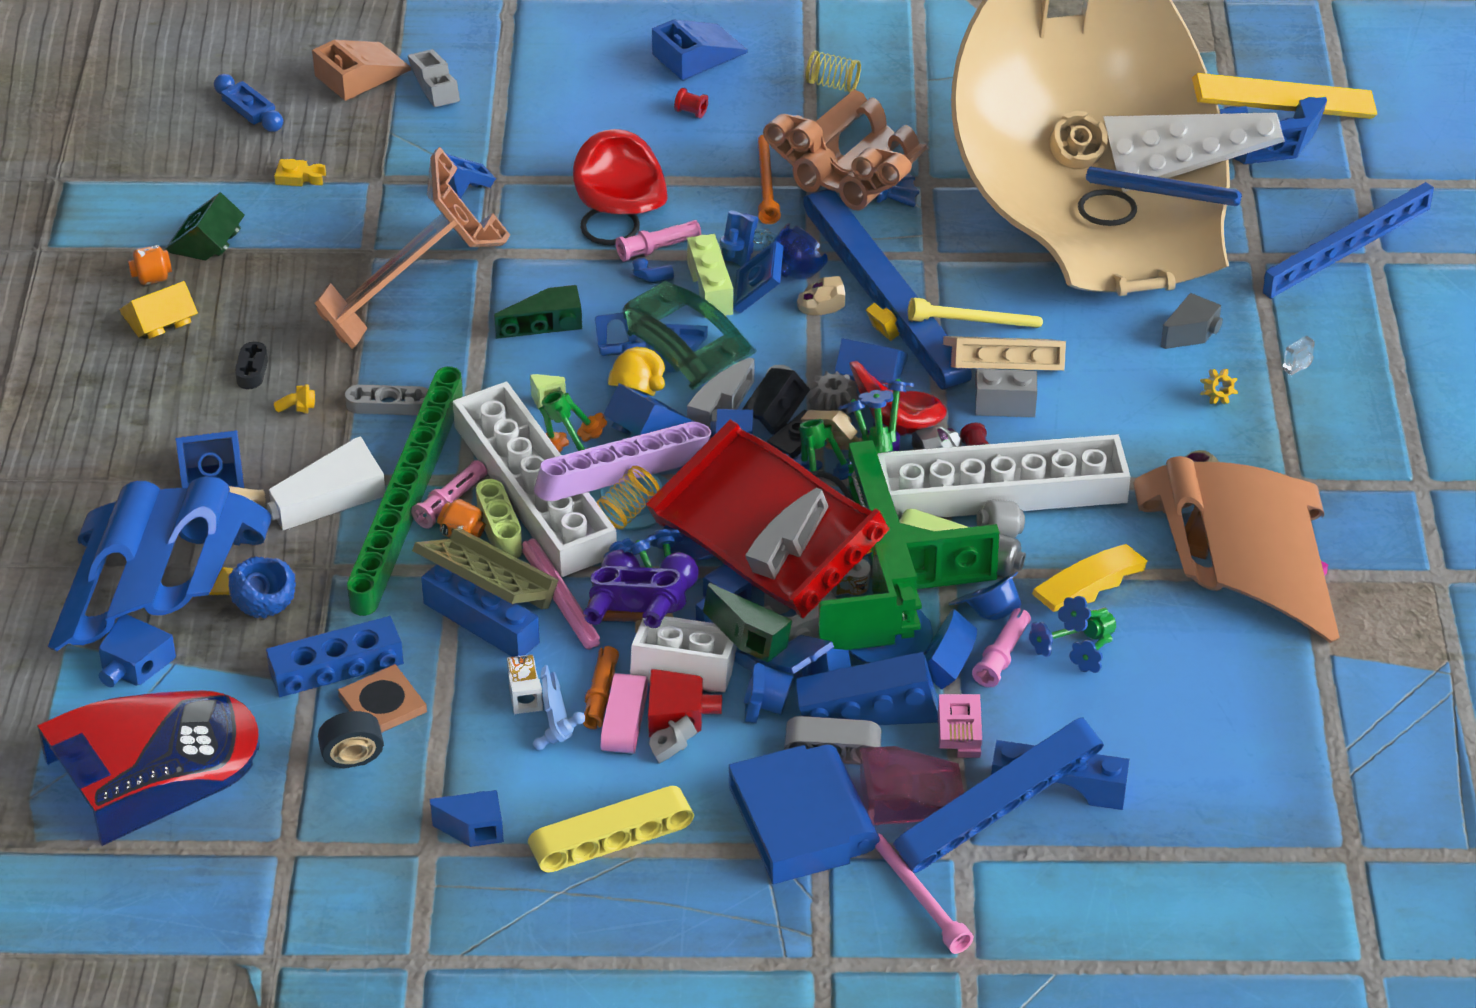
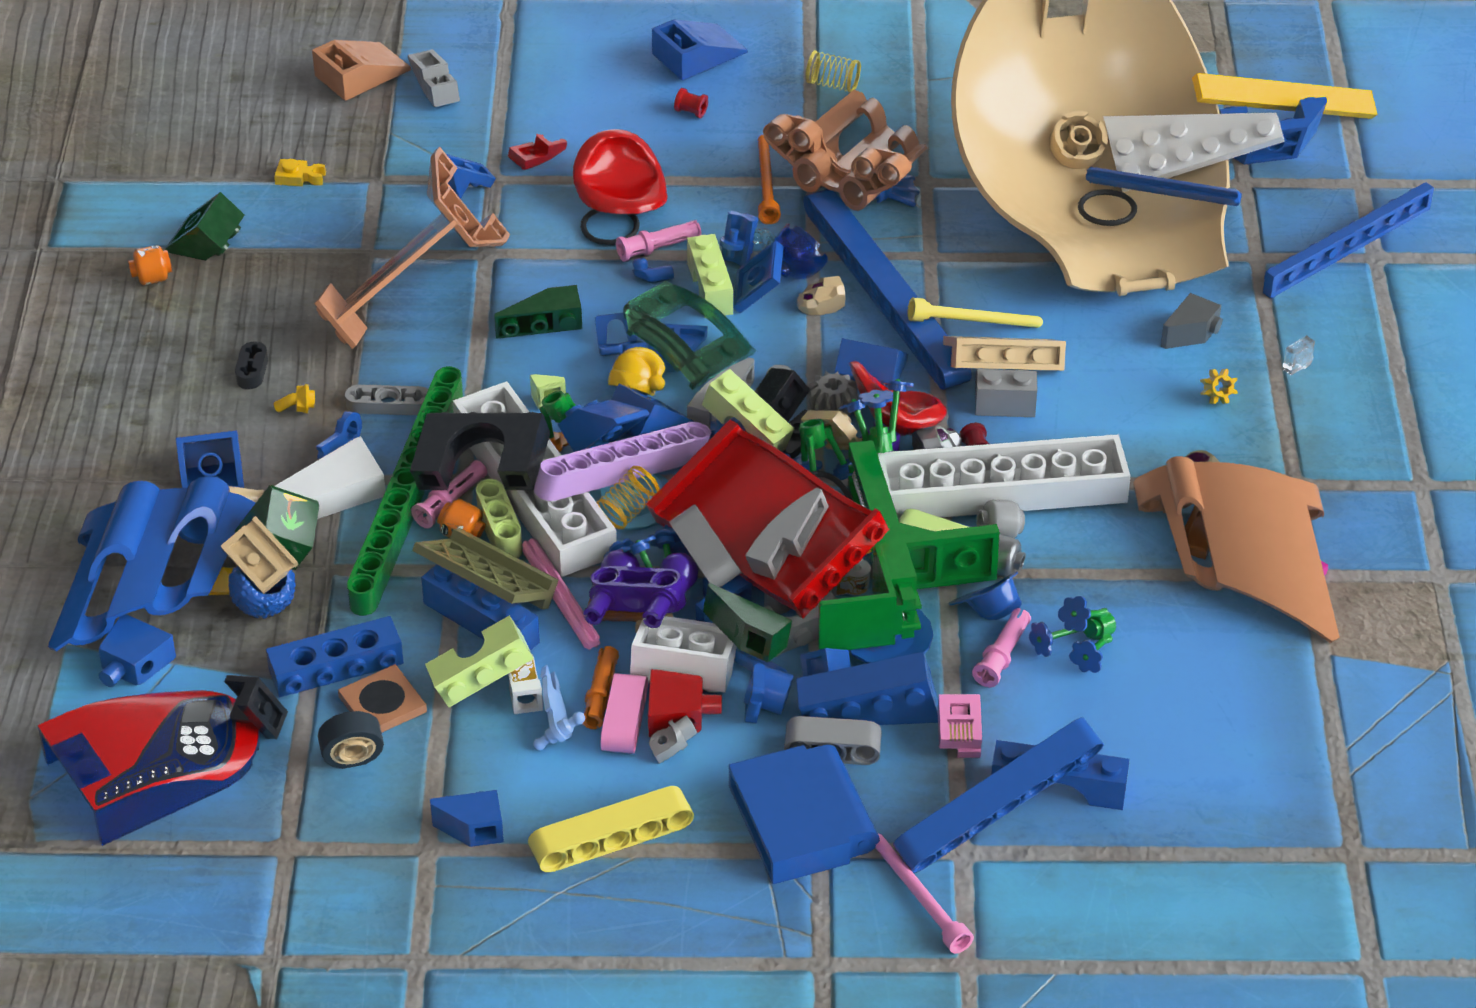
yellow slope [119,281,198,339] -> none
blue plate [214,74,283,132] -> none
blue piece [760,635,834,674] -> none
clear pink slope [860,746,964,825] -> none
yellow plate [866,303,899,341] -> none
blue slope [924,609,978,689] -> none
yellow slope [1032,544,1148,612] -> none
none -> tan plate [221,516,299,594]
none -> black panel [224,675,288,739]
none -> slope [235,485,319,570]
none -> blue piece [316,411,362,459]
none -> black arch [410,412,550,490]
none -> yellowish green arch [425,615,534,708]
none -> red slope [508,134,567,170]
none -> blue slope [557,400,650,452]
none -> light grey beam [669,504,742,587]
none -> yellowish green arch [702,369,794,452]

